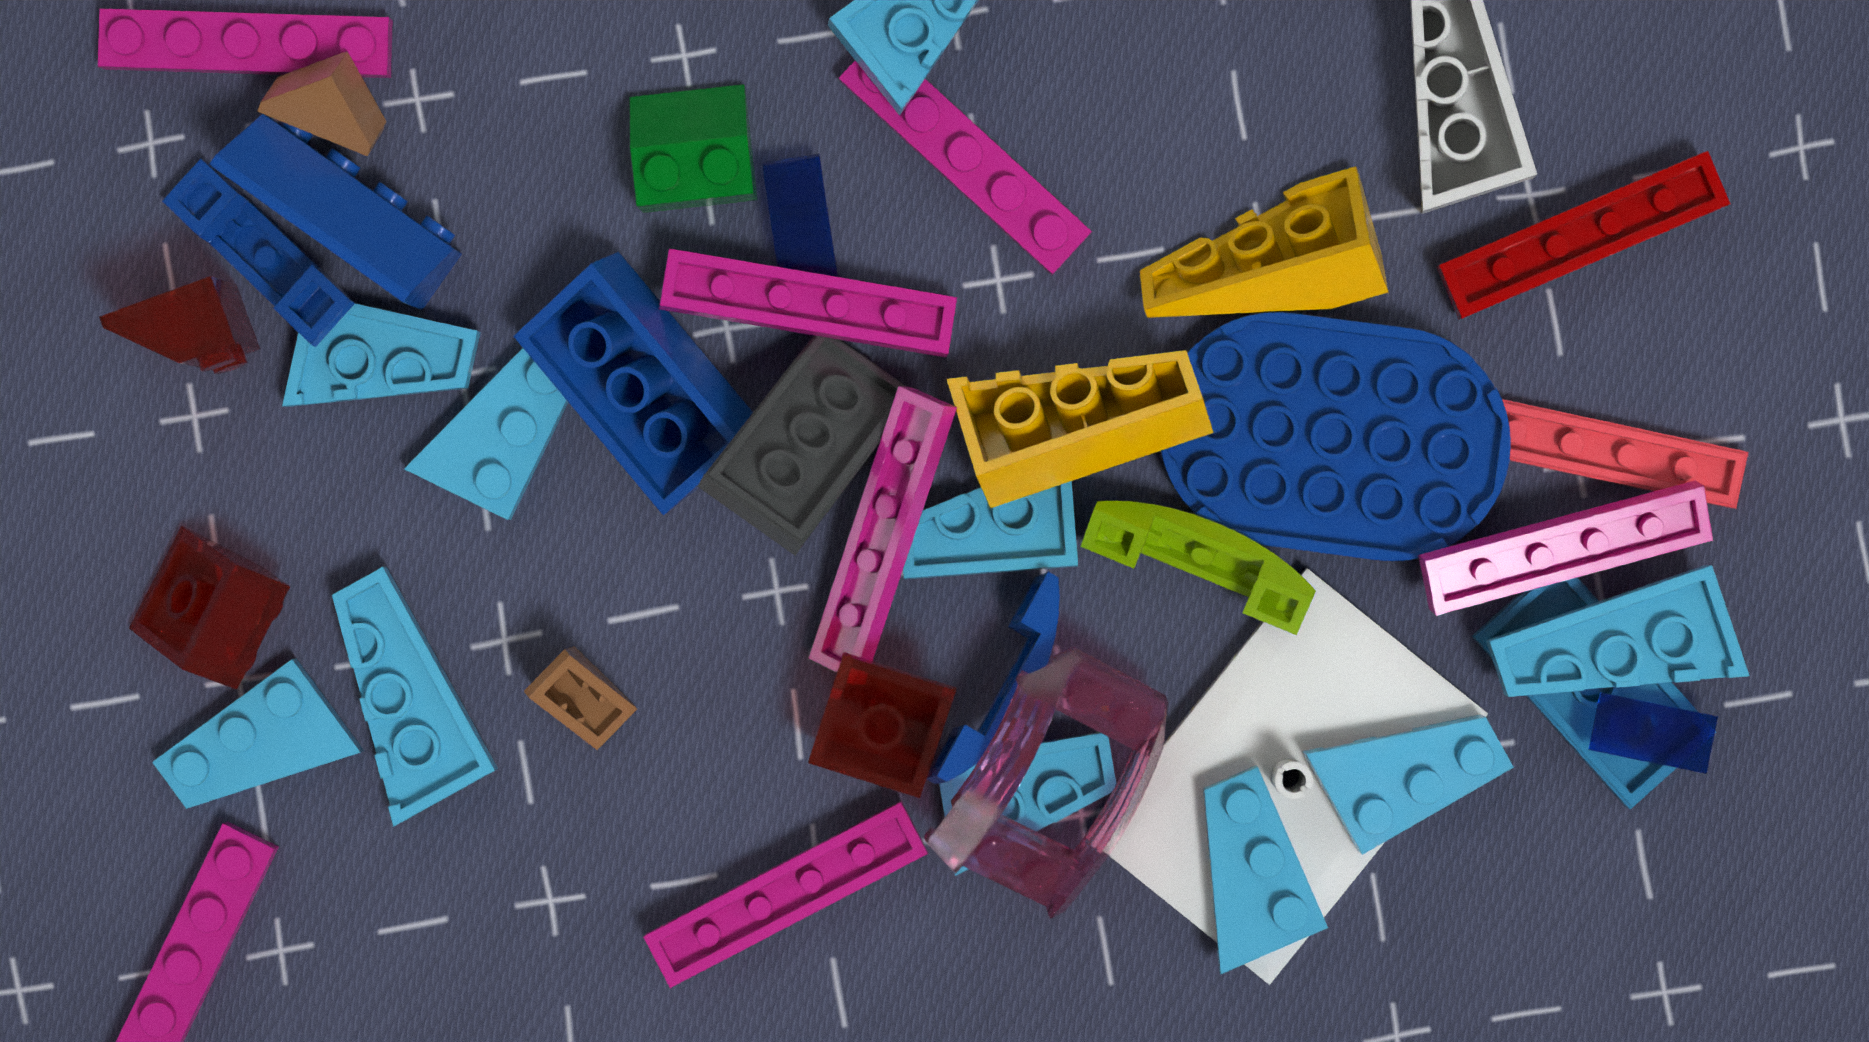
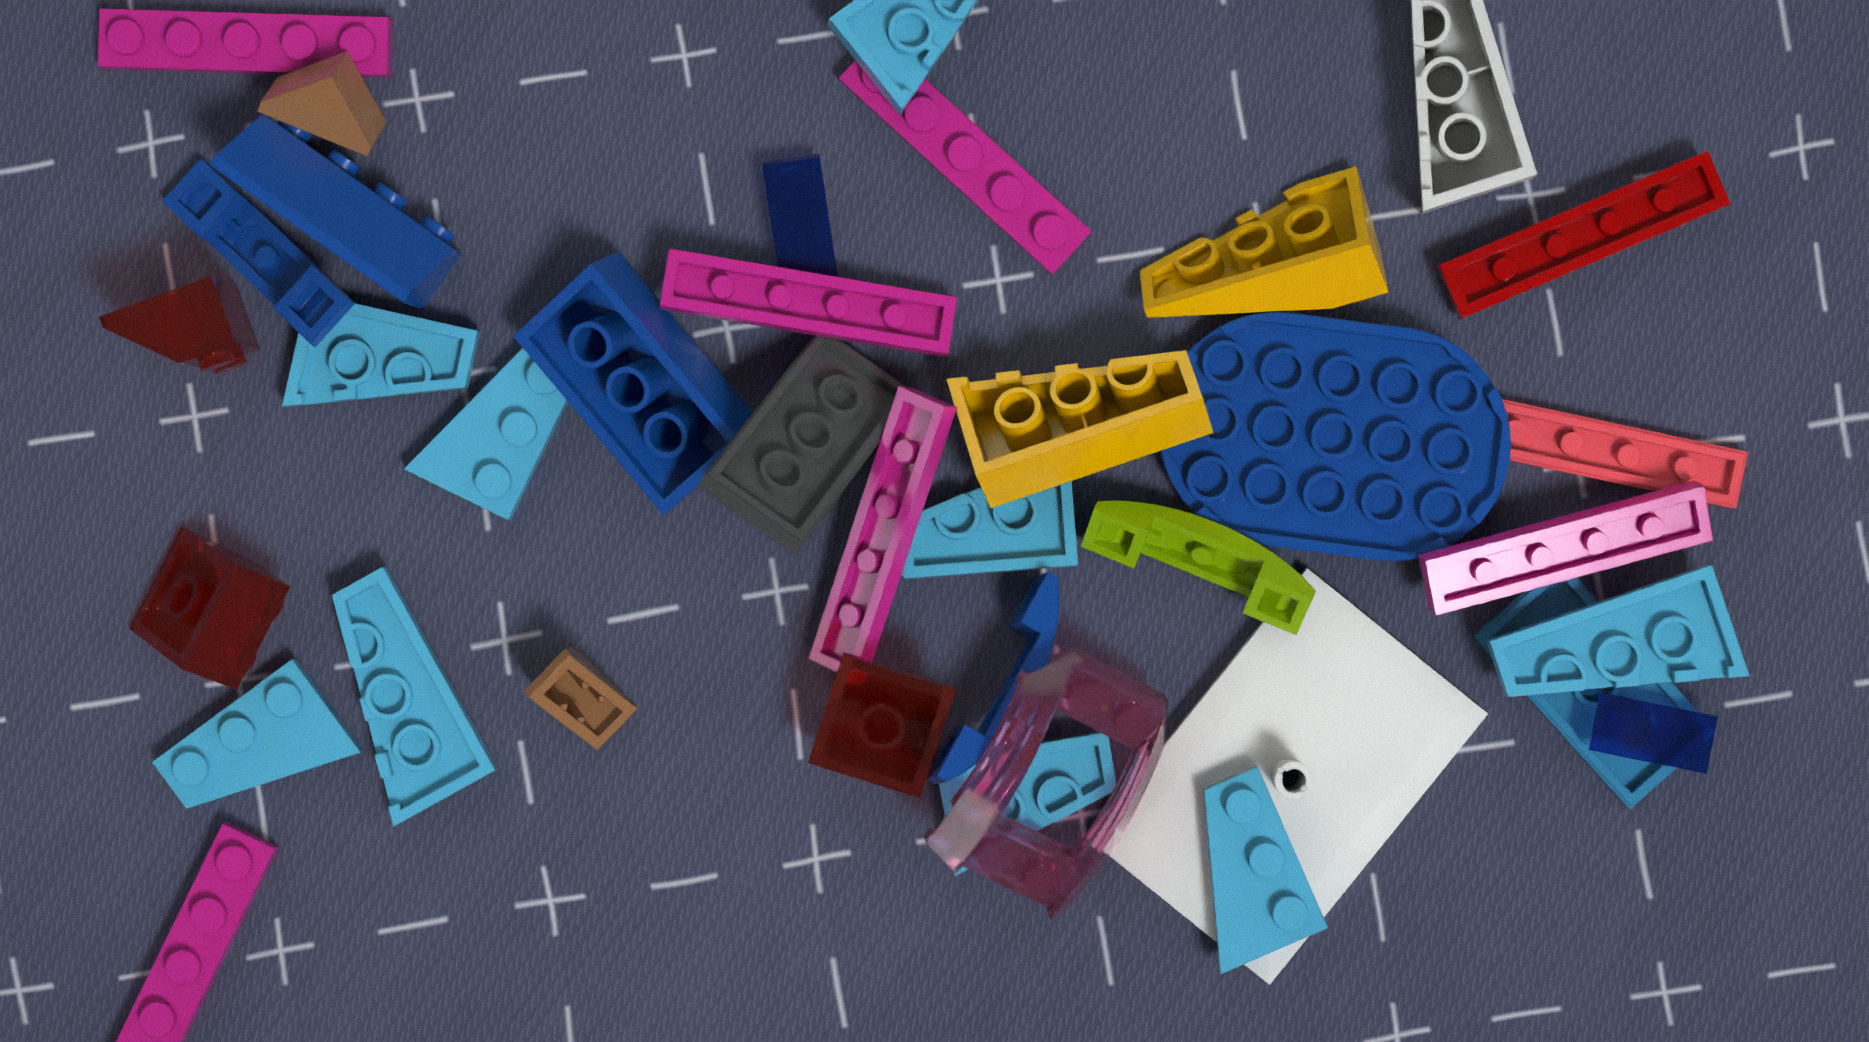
green slope [630,84,758,213] -> none
dark pink plate [643,800,928,988] -> none
medium azure wing [1302,714,1514,855] -> none

